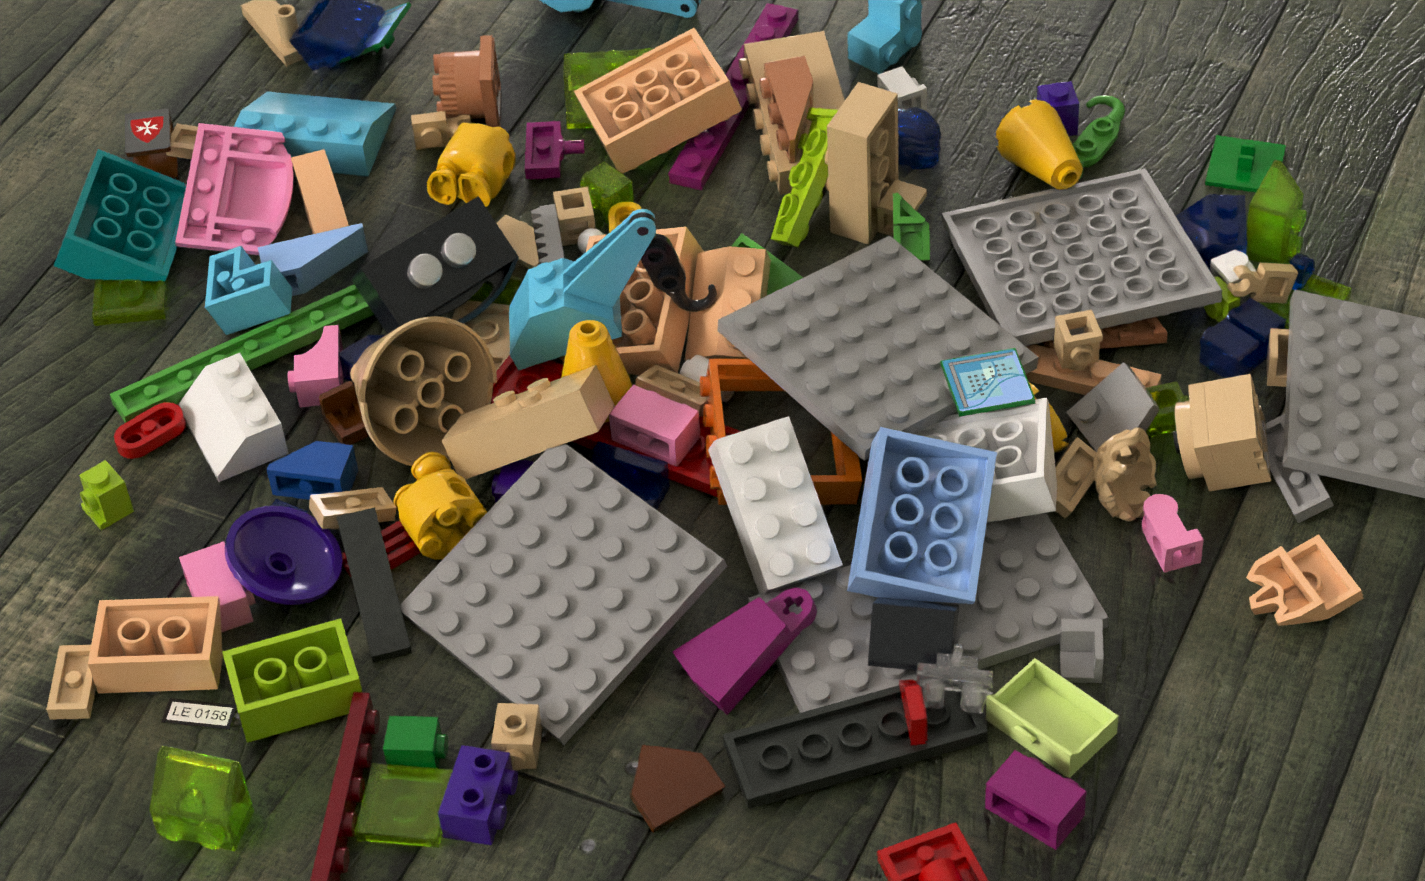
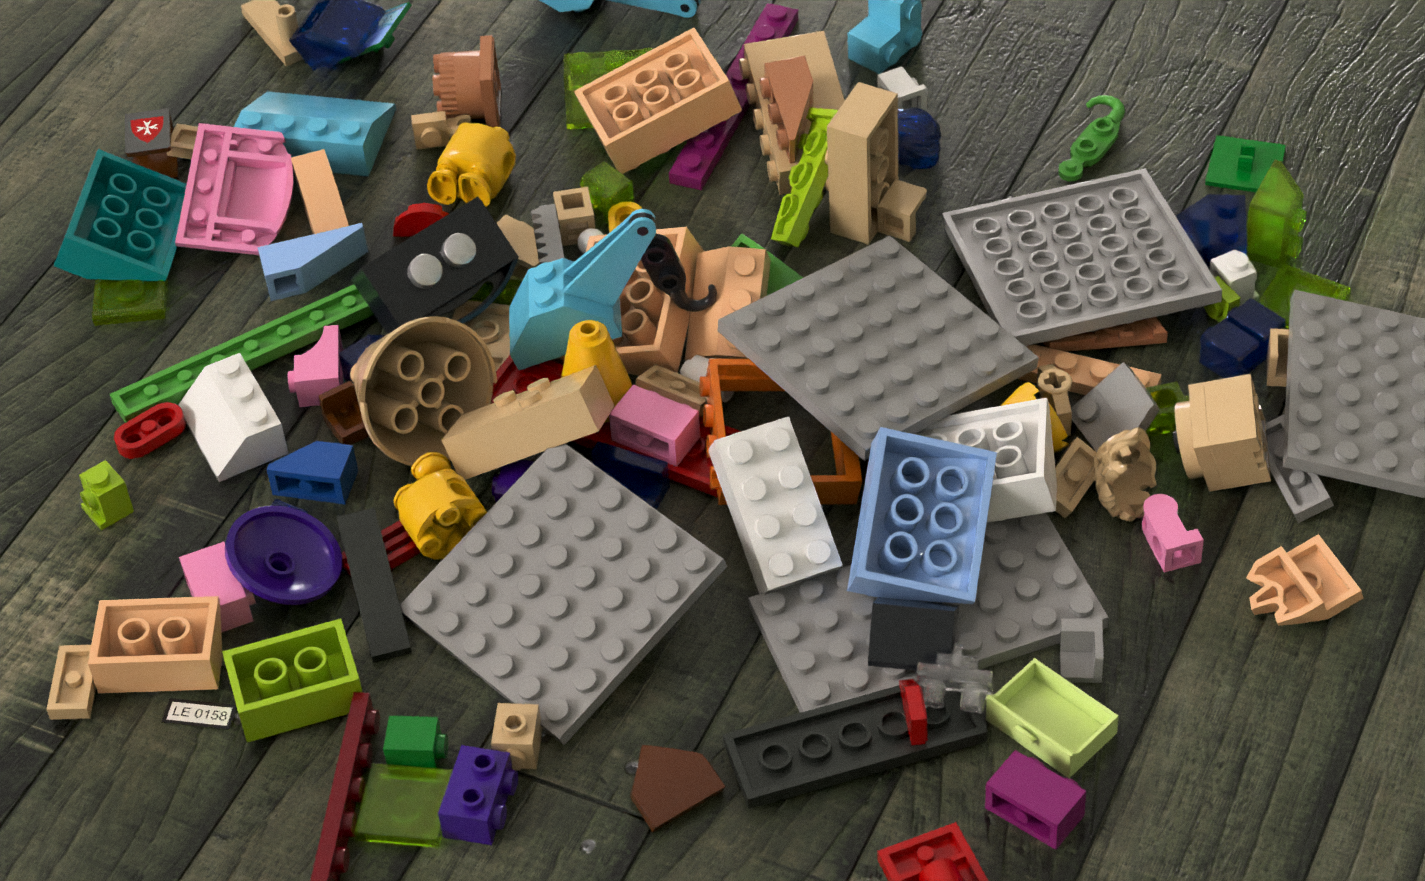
clear neon green slope [150,745,254,851] -> none
medium azure brick [205,246,292,335] -> none
tan plate [309,487,396,529] -> none
magenta plate [525,121,585,179] -> none
magenta piece [672,588,817,715] -> none
bright green slope [893,193,930,261] -> none
piece [940,348,1035,417] -> none
yellow cone [996,100,1083,190] -> none
dark purple brick [1037,81,1079,136] -> none
tan brick [1054,309,1103,371] -> none
tan plate [1227,263,1298,304] -> none
clear blue tile [1290,253,1315,290] -> none
none -> red tile [393,203,449,237]
none -> tan piece [1037,364,1072,436]

